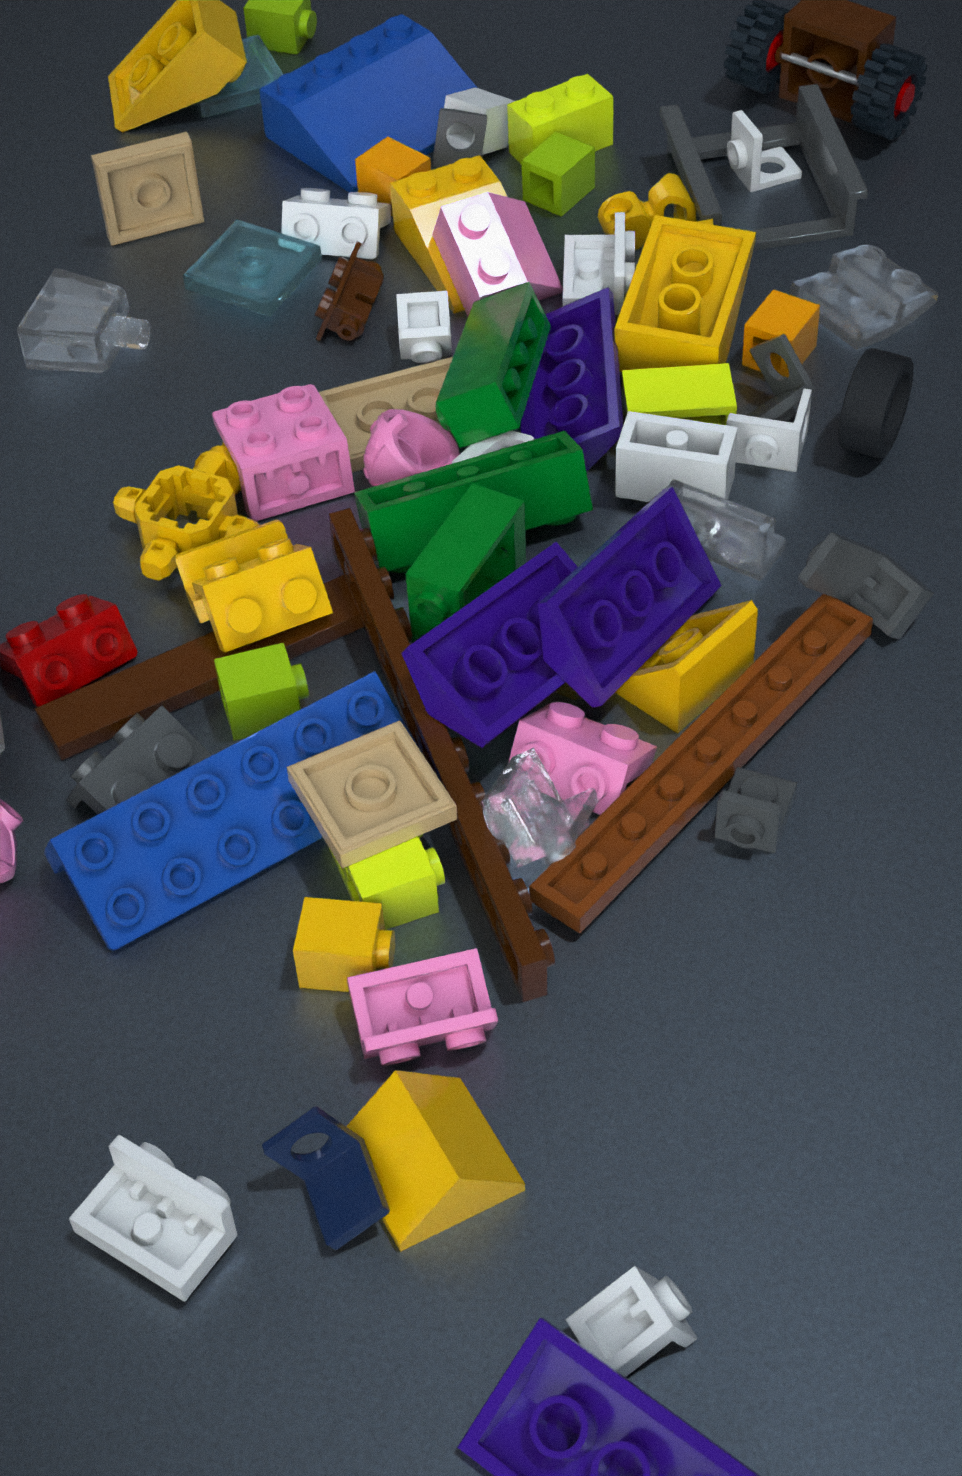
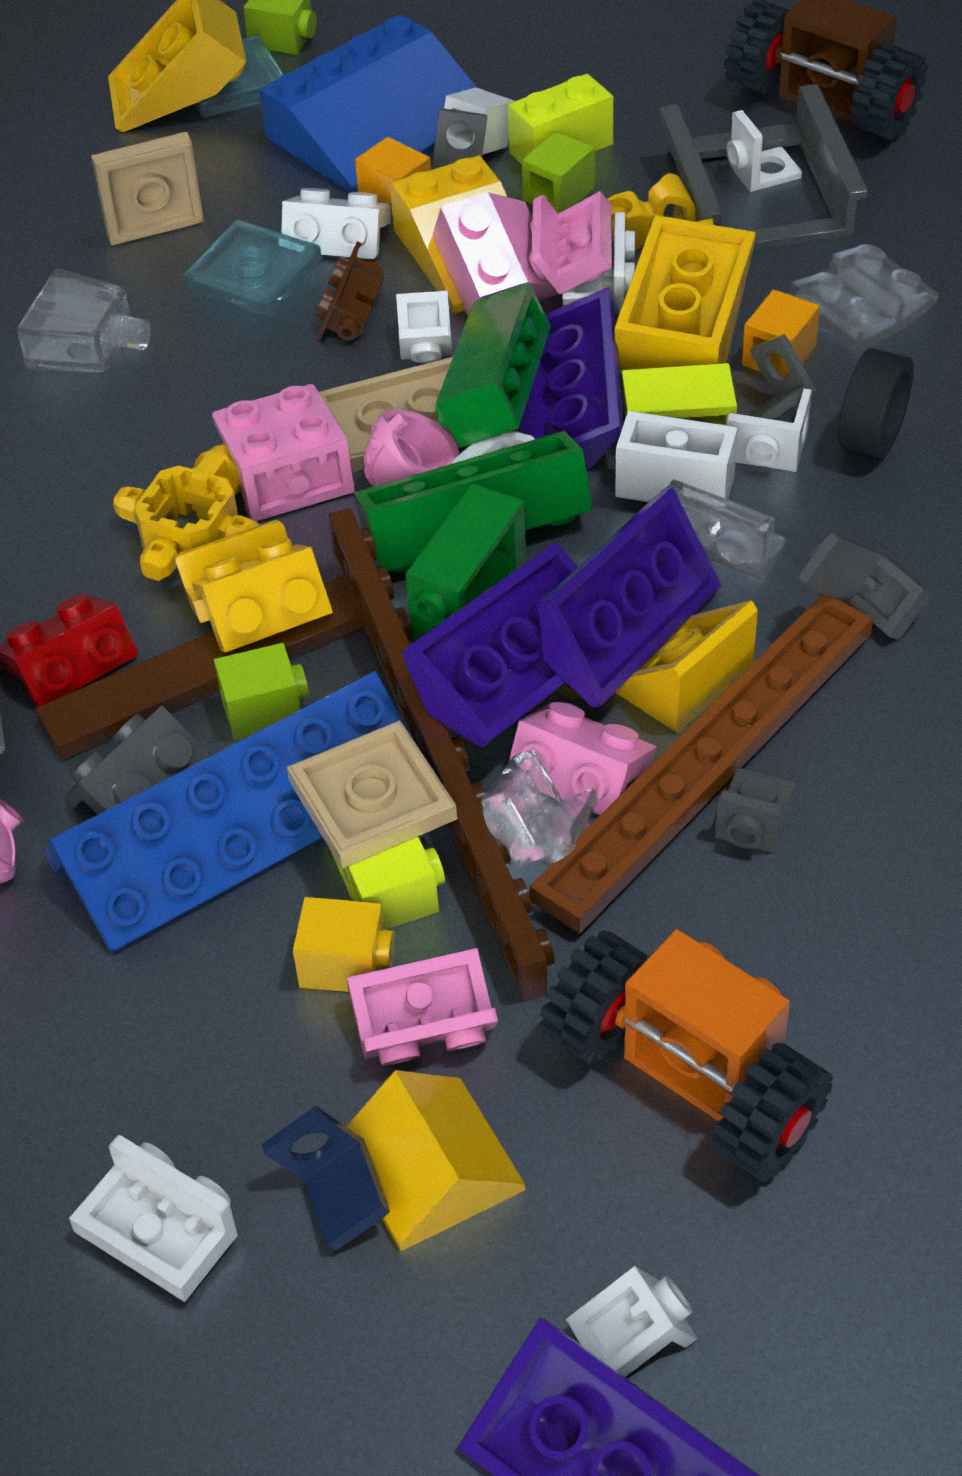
none -> bright pink bracket [529,191,612,294]
none -> brick [540,929,833,1182]

